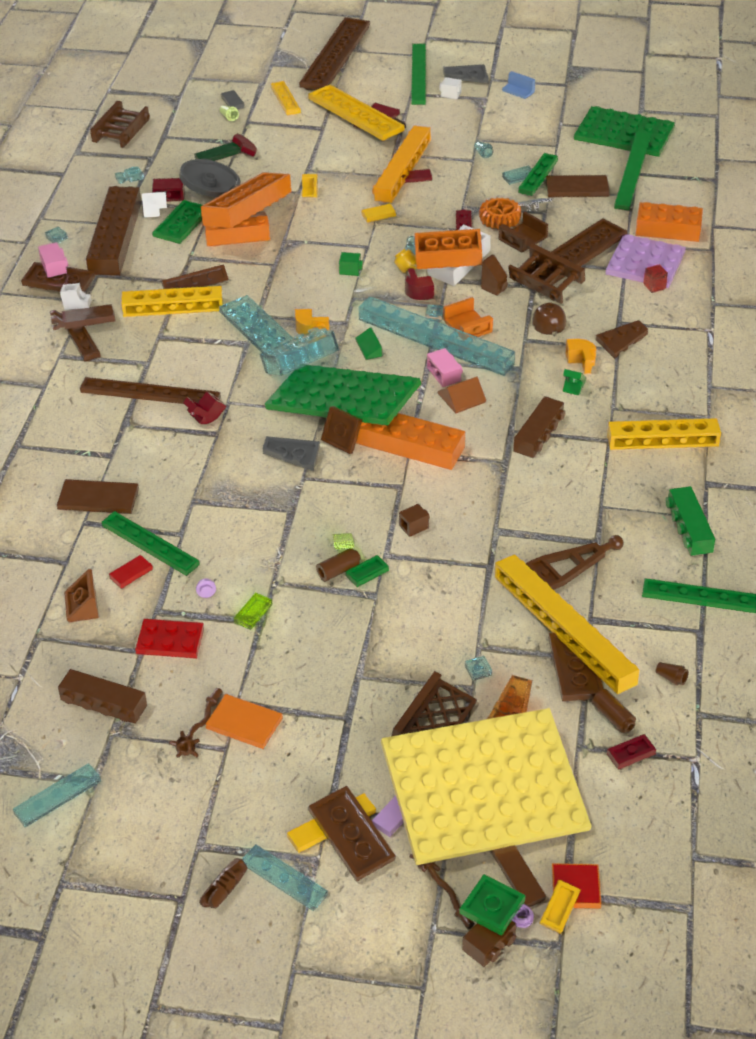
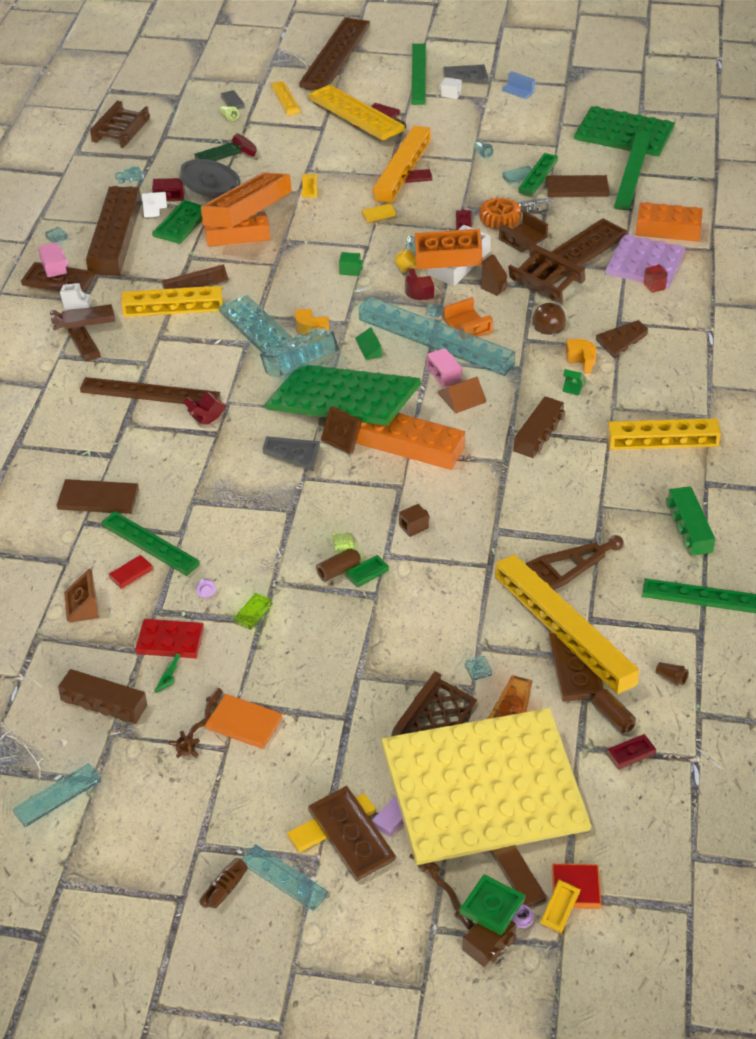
none -> green hand [154,654,181,693]

